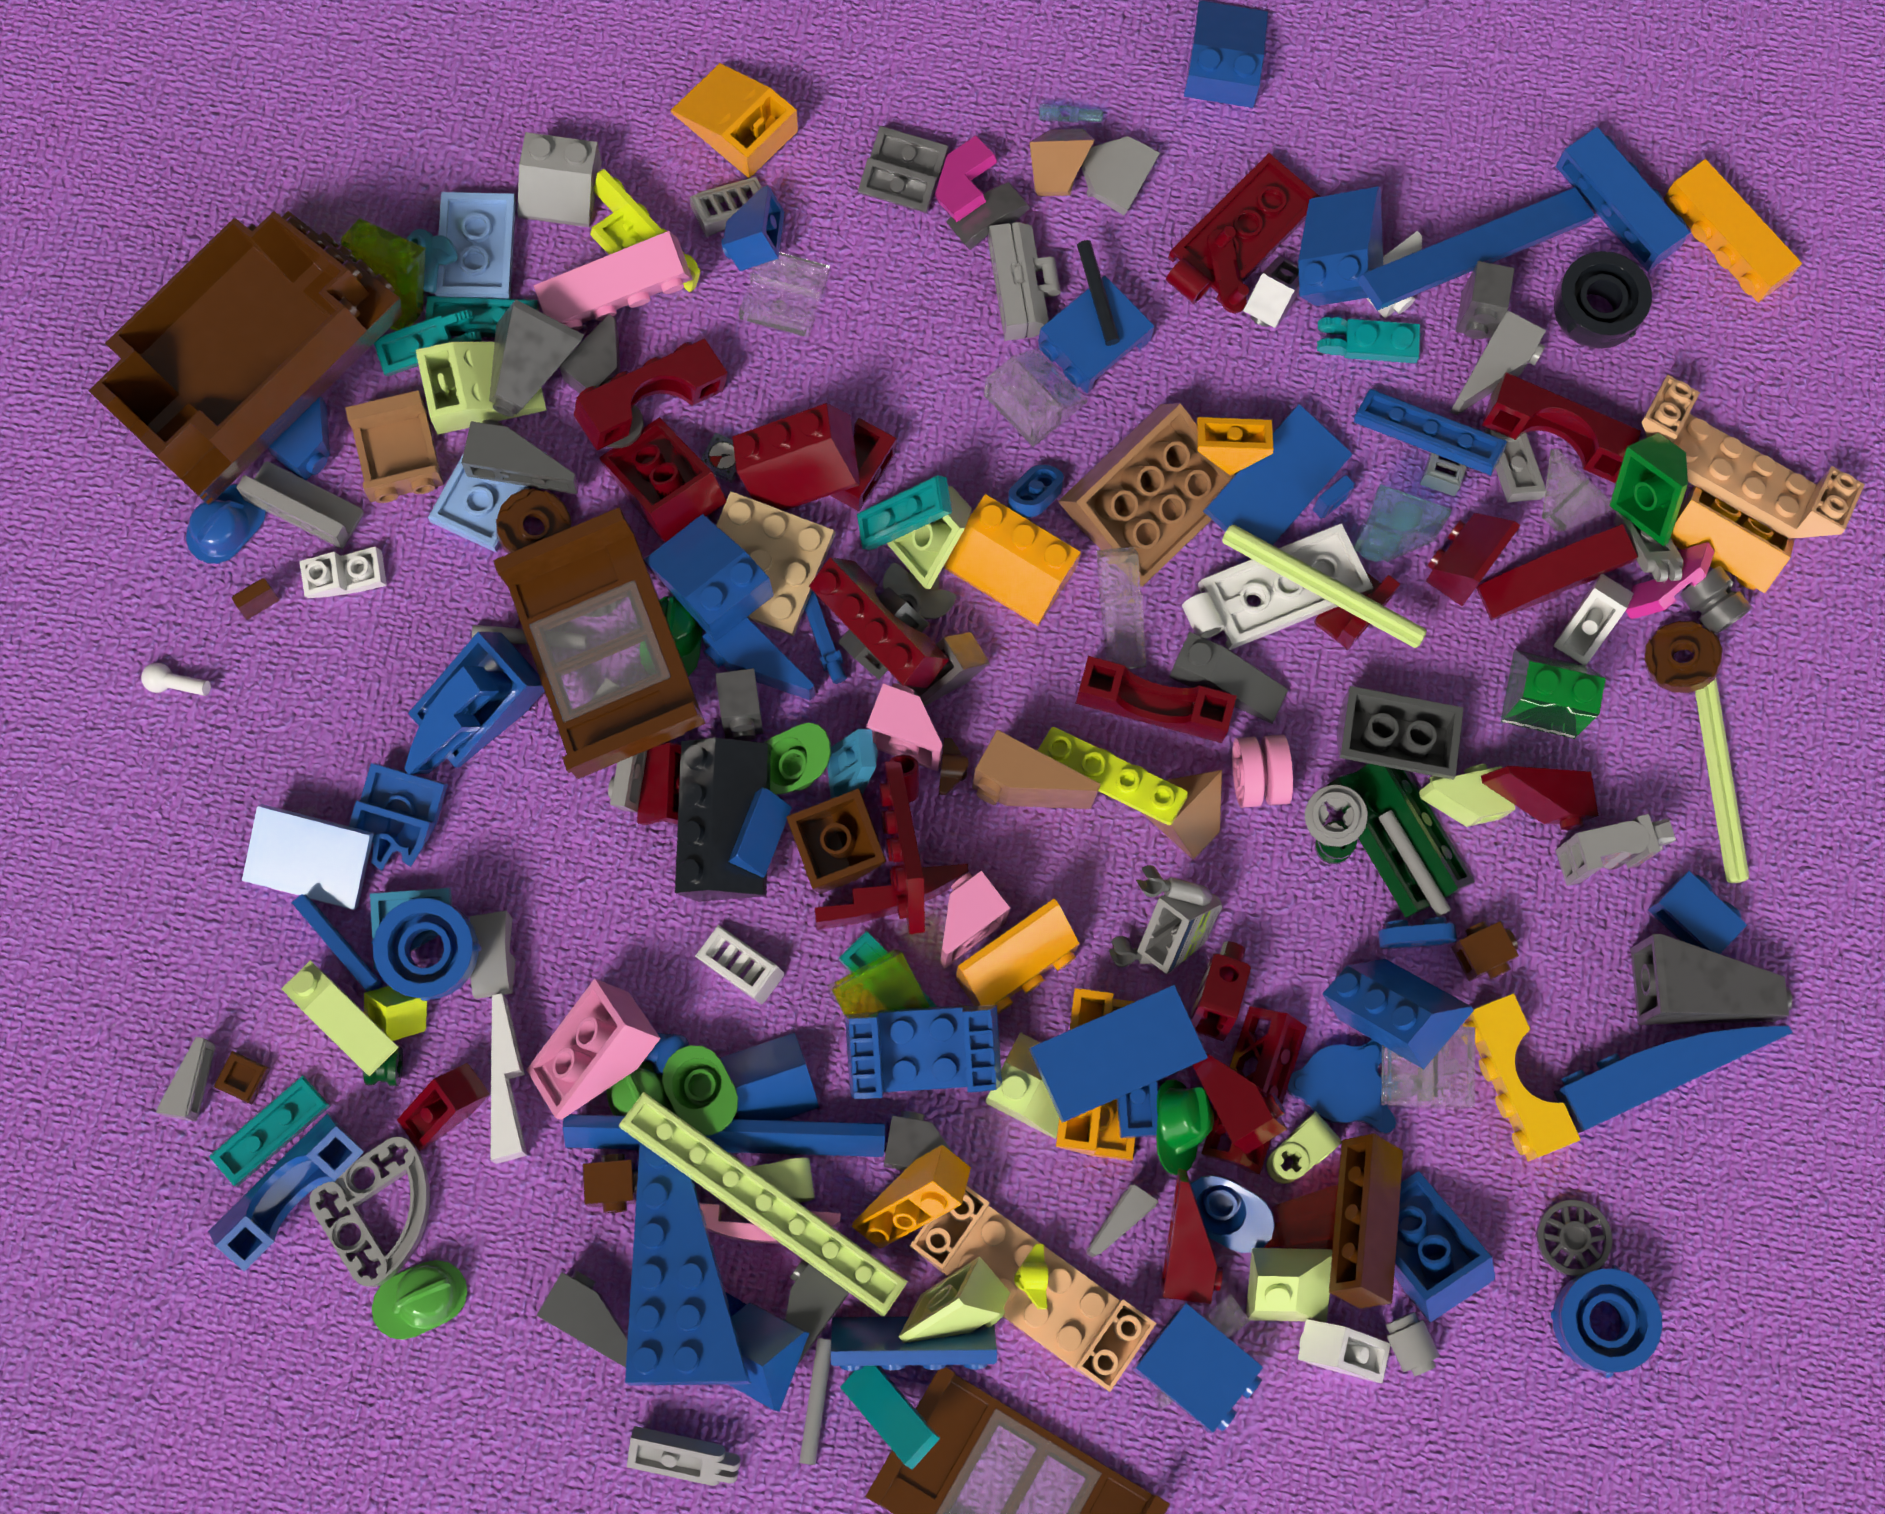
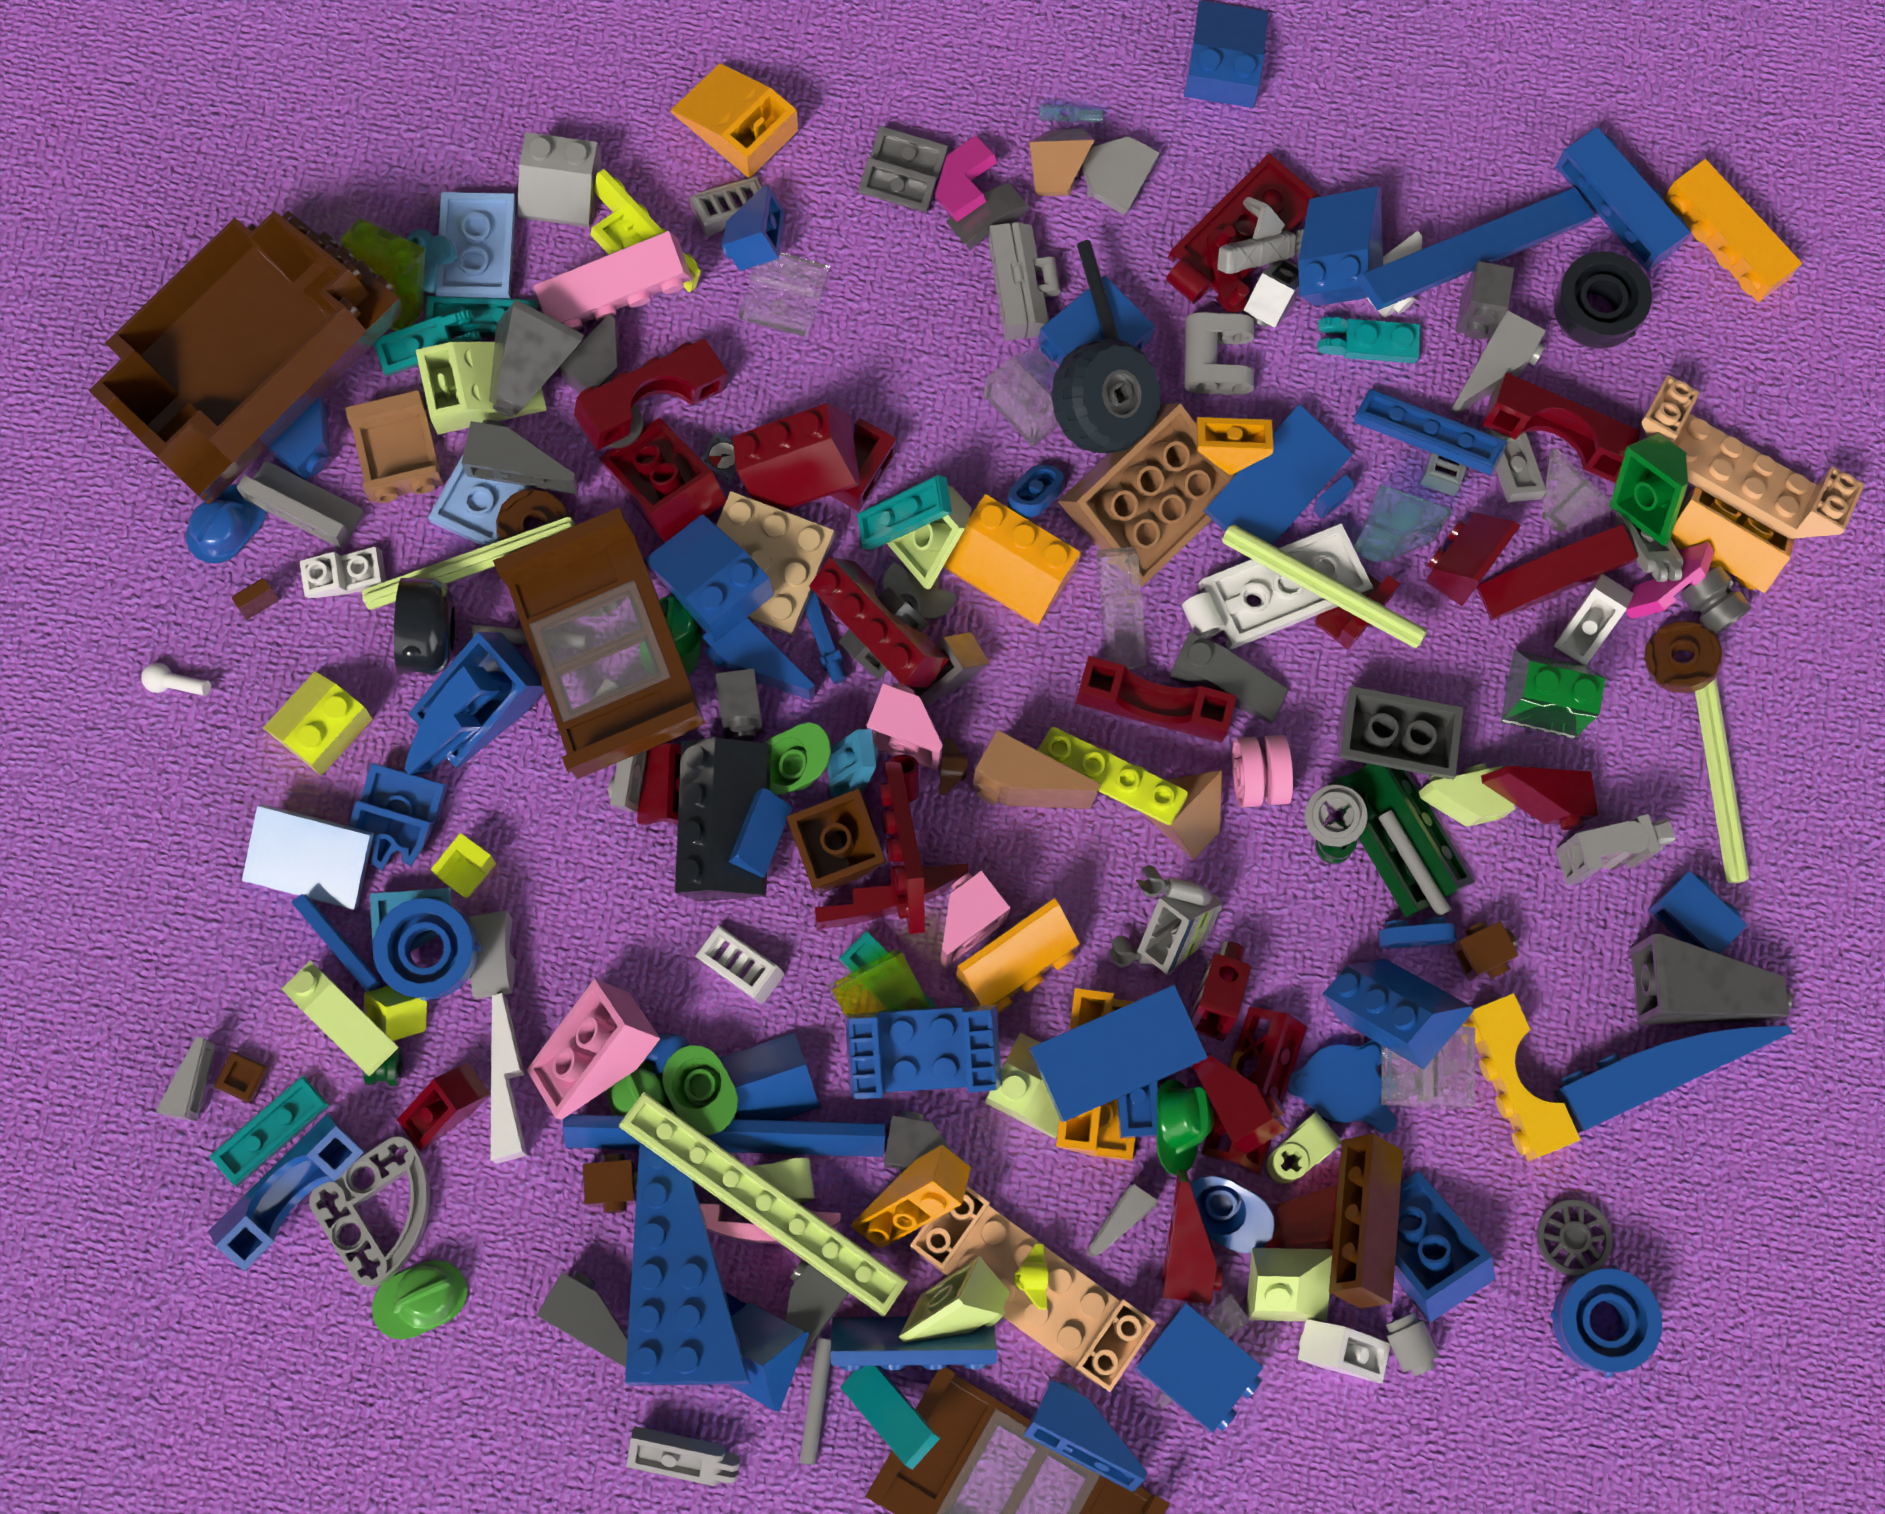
none -> neon yellow slope [263,671,373,776]
none -> yellowish green axle [362,517,575,610]
none -> black piece [394,578,455,675]
none -> neon yellow panel [431,833,496,899]
none -> blue slope [1024,1380,1147,1492]
none -> black wheel [1051,339,1161,453]
none -> light grey connector [1184,313,1254,395]
none -> light grey piece [1218,197,1304,274]

